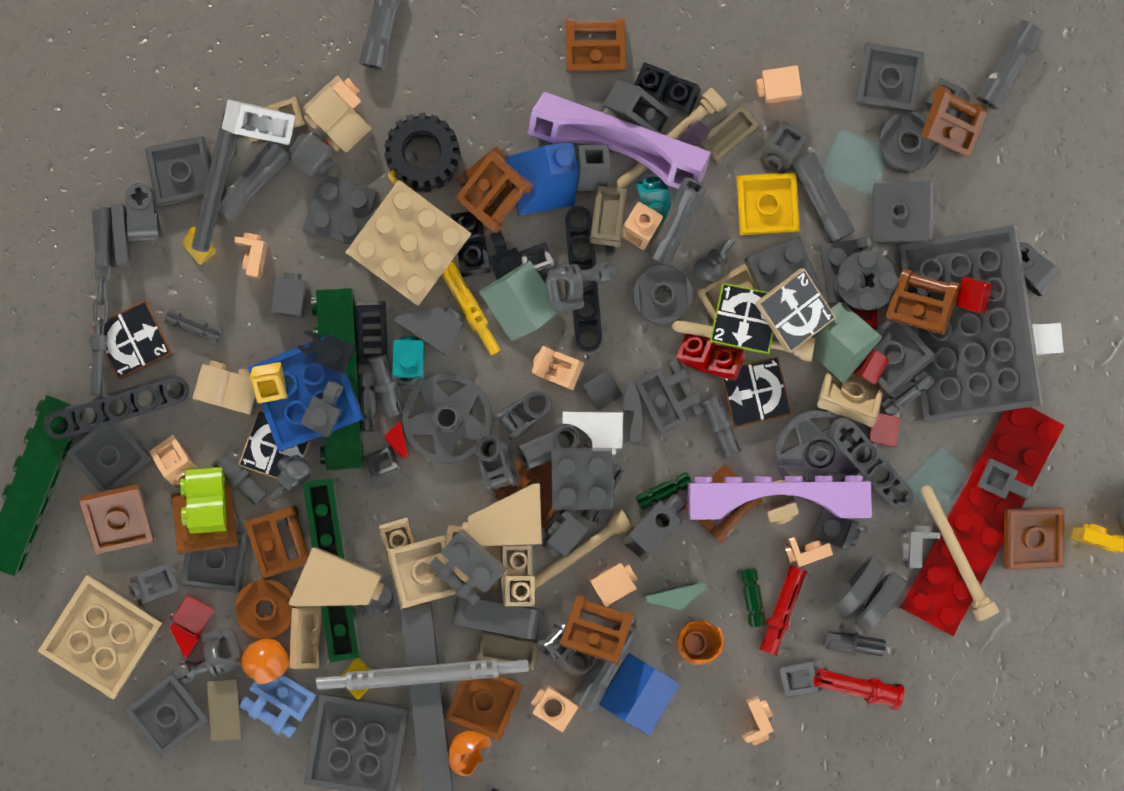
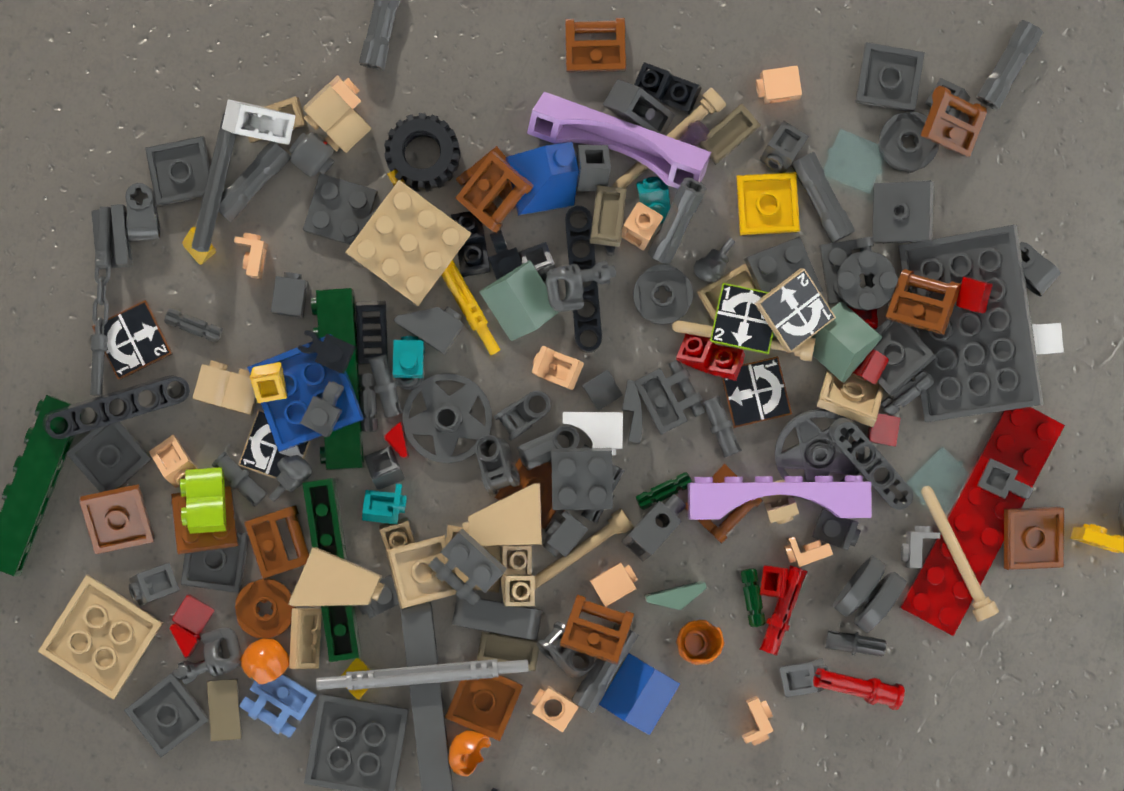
none -> teal bracket [362,483,407,525]
none -> red slope [760,565,788,599]

